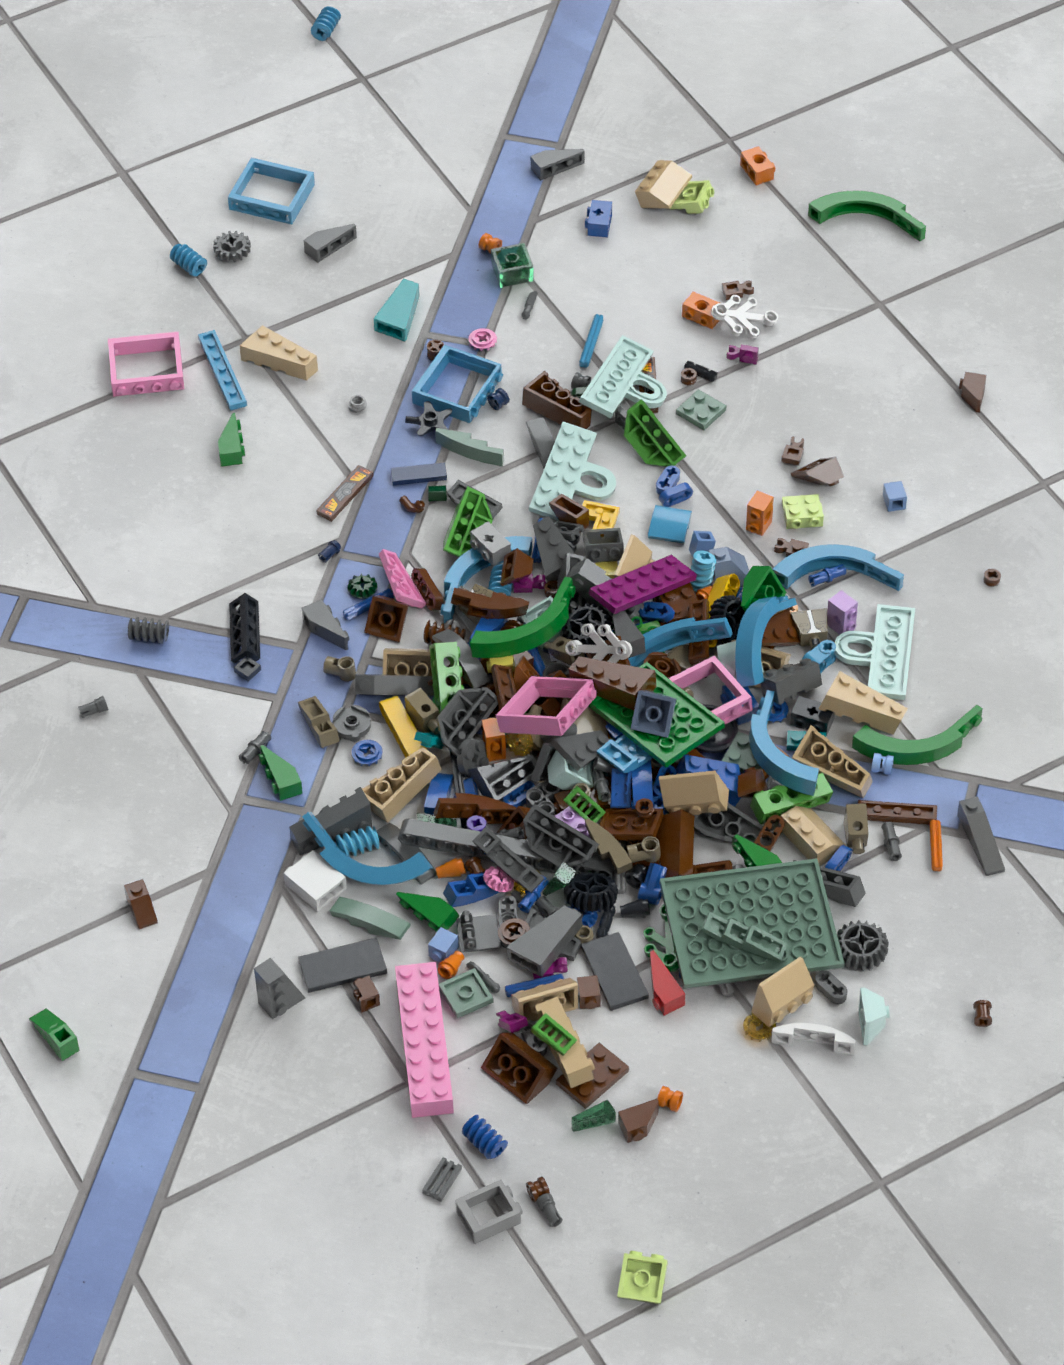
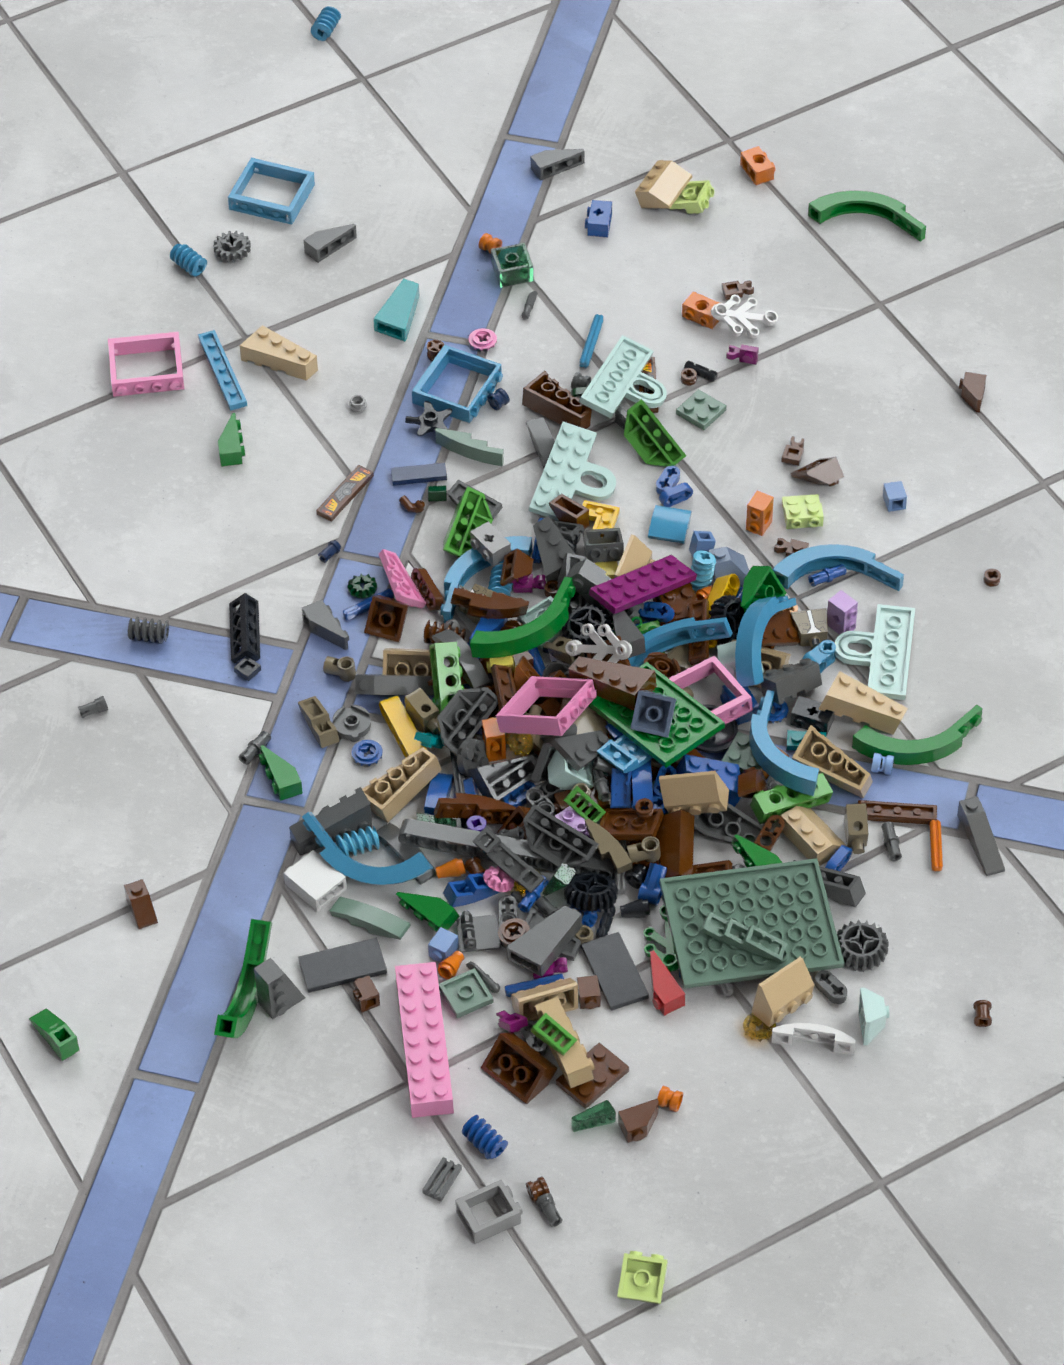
none -> green arch [214,919,272,1038]

